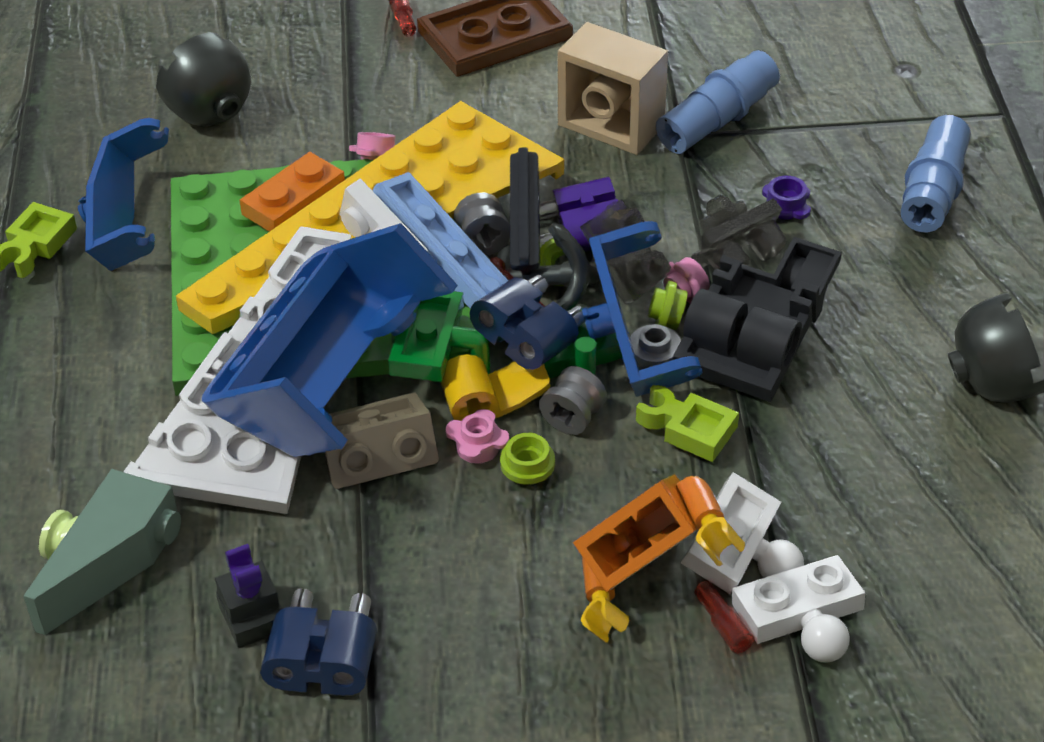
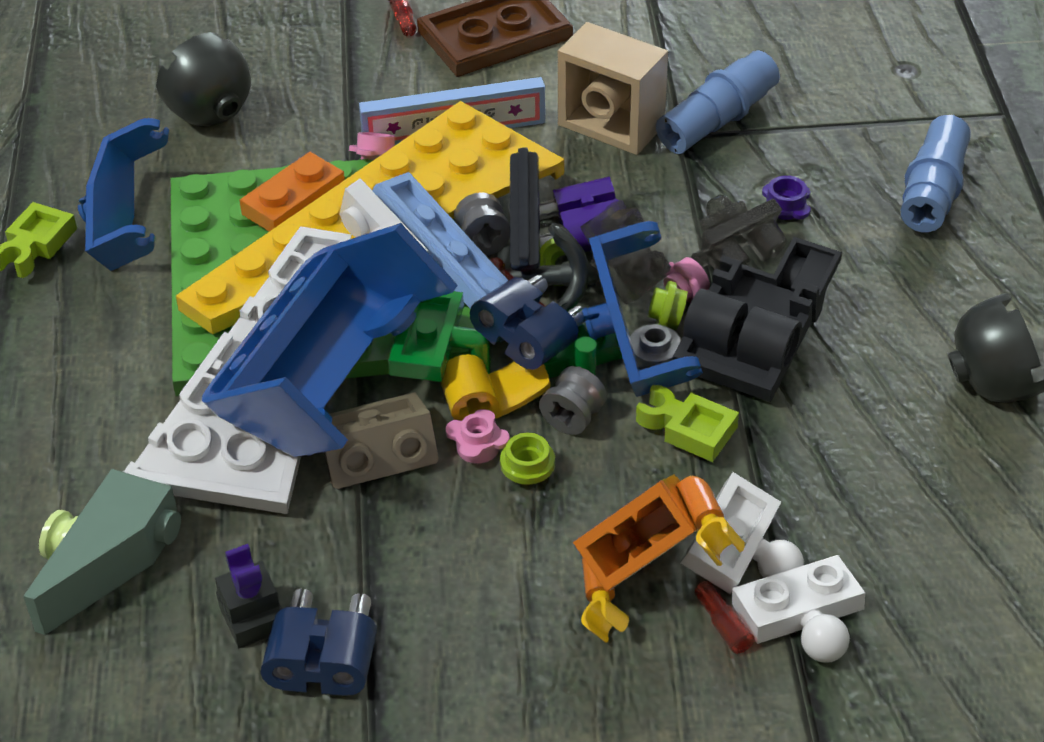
none -> tile [359,77,545,145]

